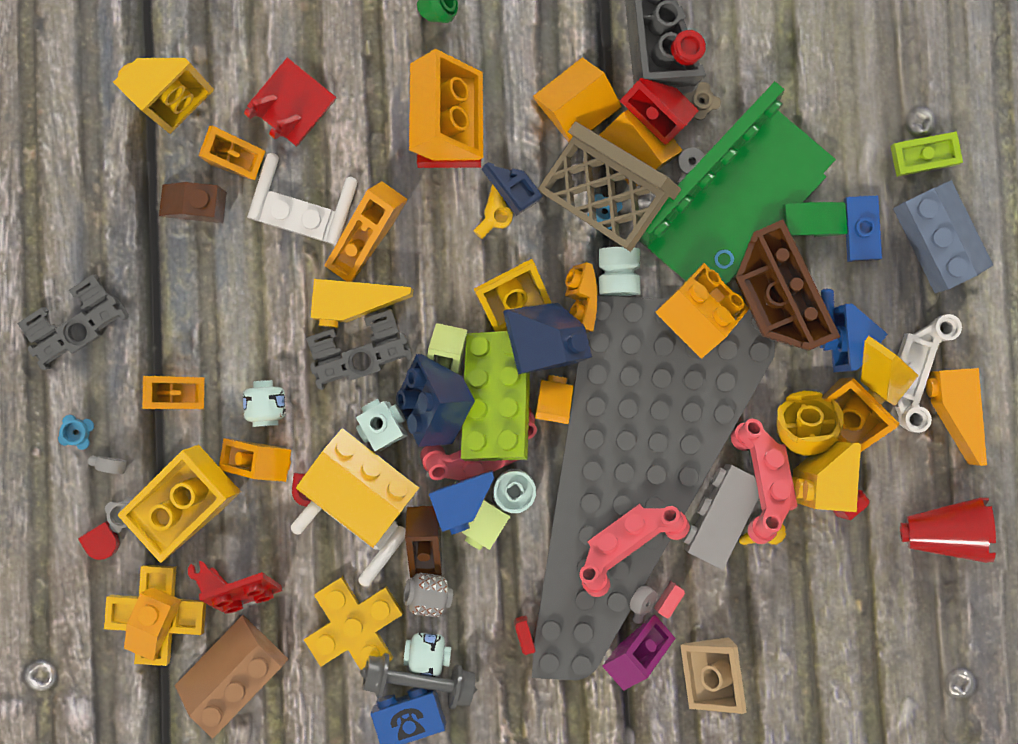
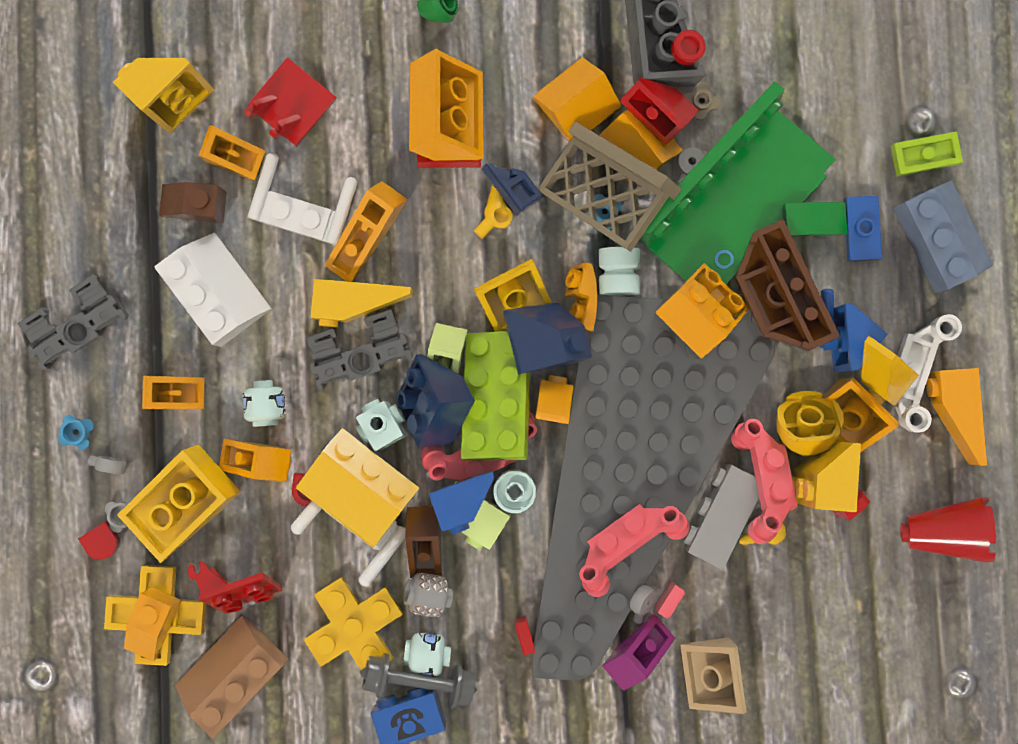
none -> white slope [154,233,272,347]

